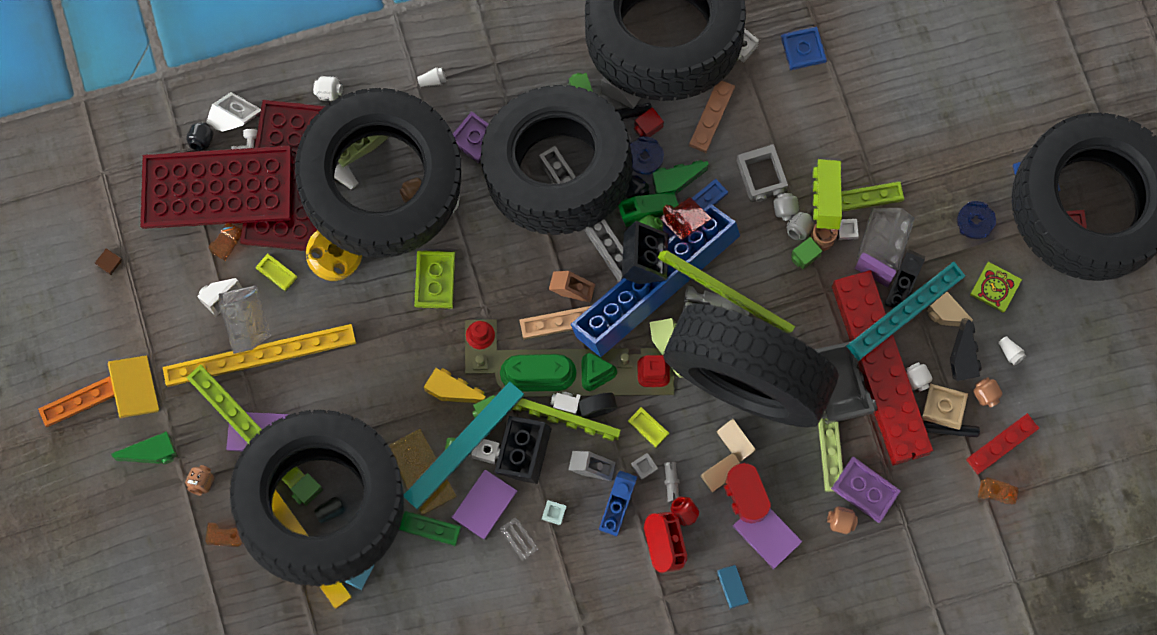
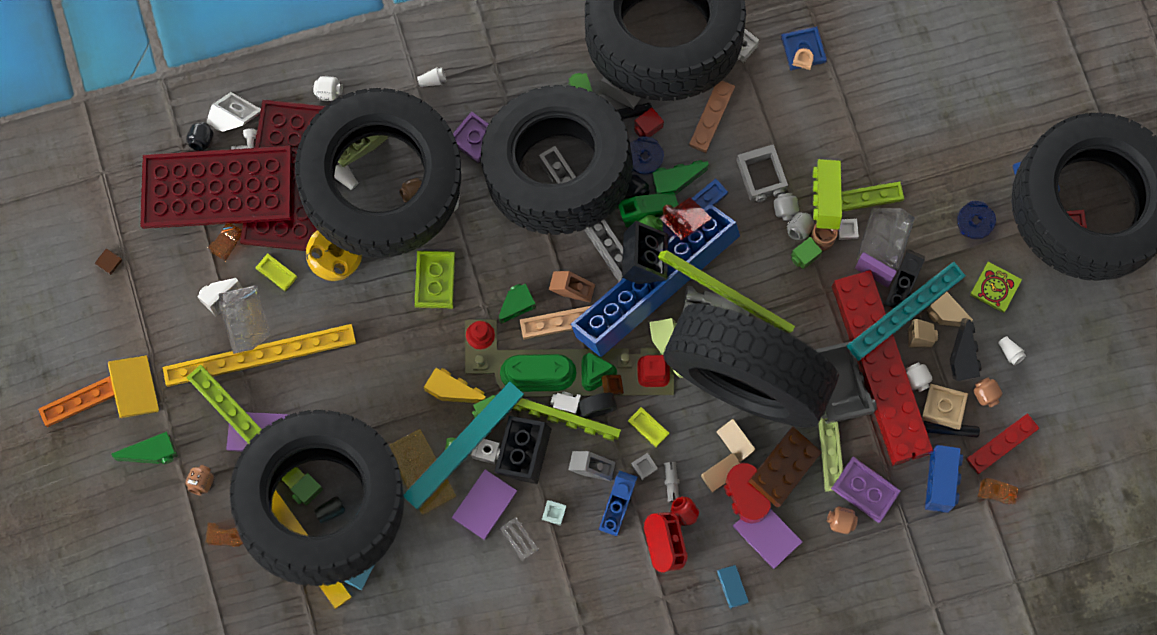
green tile [399,511,461,546] -> none
none -> green slope [499,284,536,324]
none -> reddish brown tile [601,375,624,395]
none -> reddish brown plate [748,426,822,508]
none -> light nougat tile [793,48,813,70]
none -> tan slope [908,319,938,347]
none -> blue brick [925,445,963,513]

